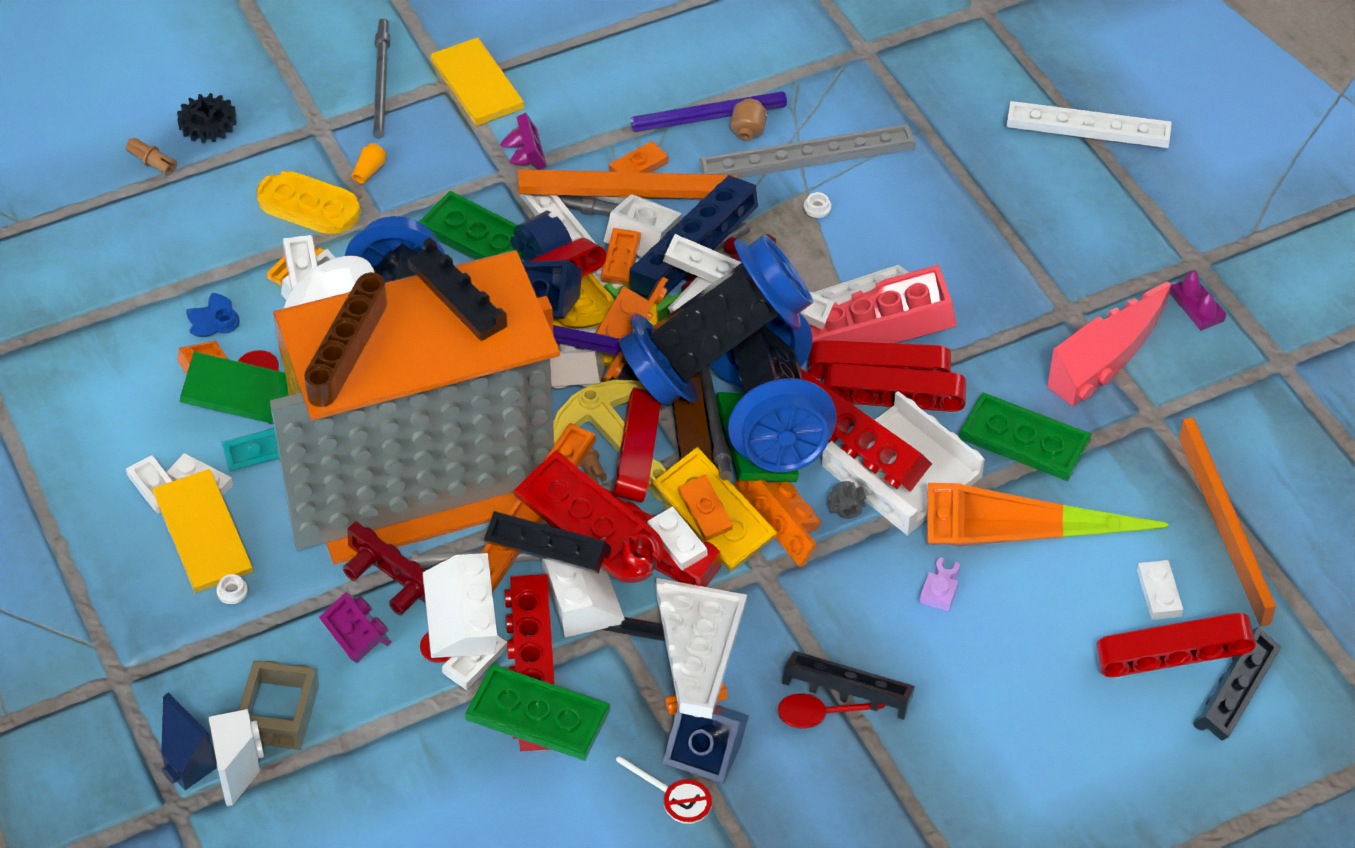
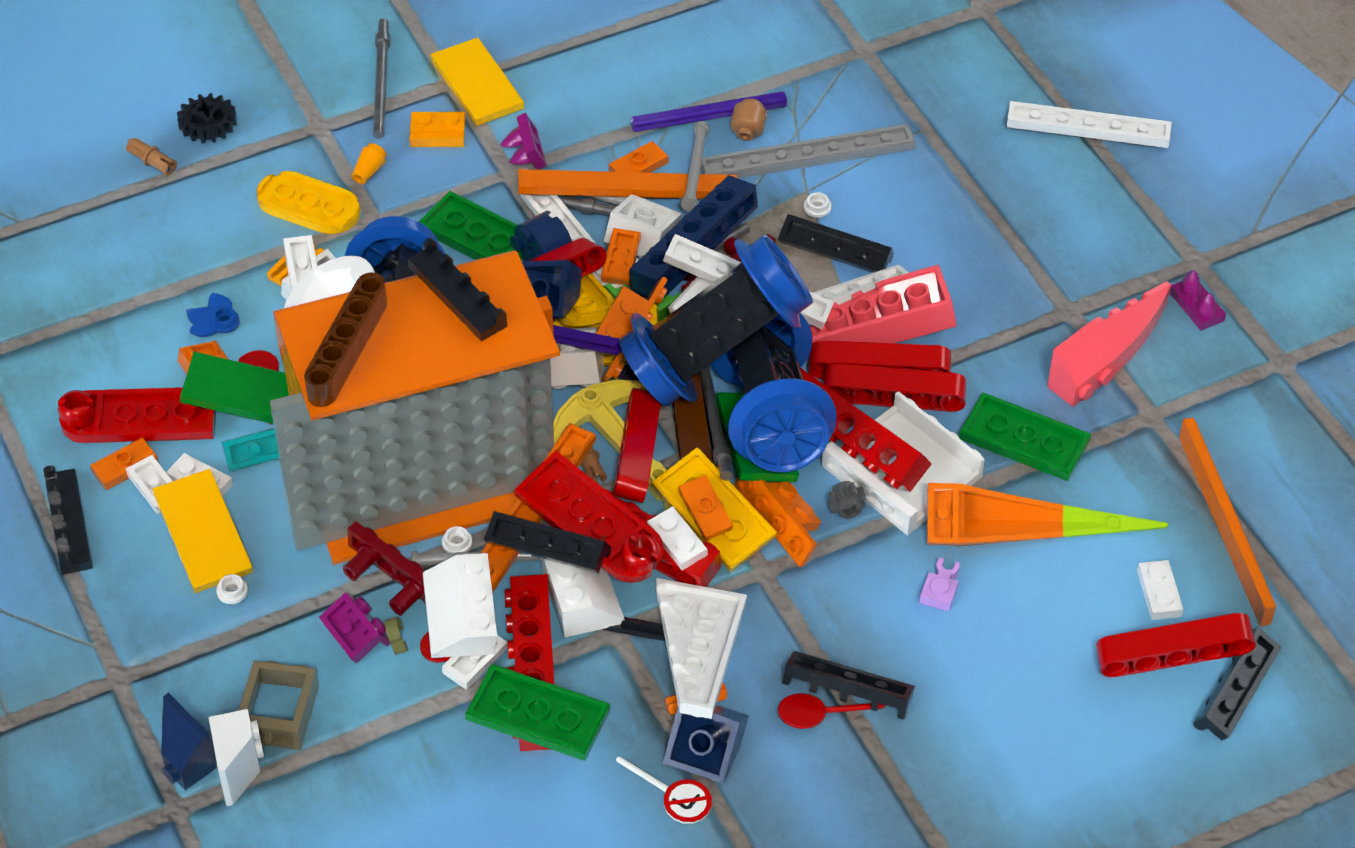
none -> black hinge [43,466,93,575]
none -> red plate [57,387,216,443]
none -> orange plate [90,438,159,490]
none -> olive piece [385,616,408,655]
none -> light orange plate [409,112,466,147]
none -> white plate [442,526,473,553]
none -> light grey bar [681,121,710,211]
none -> black hinge [778,214,894,273]

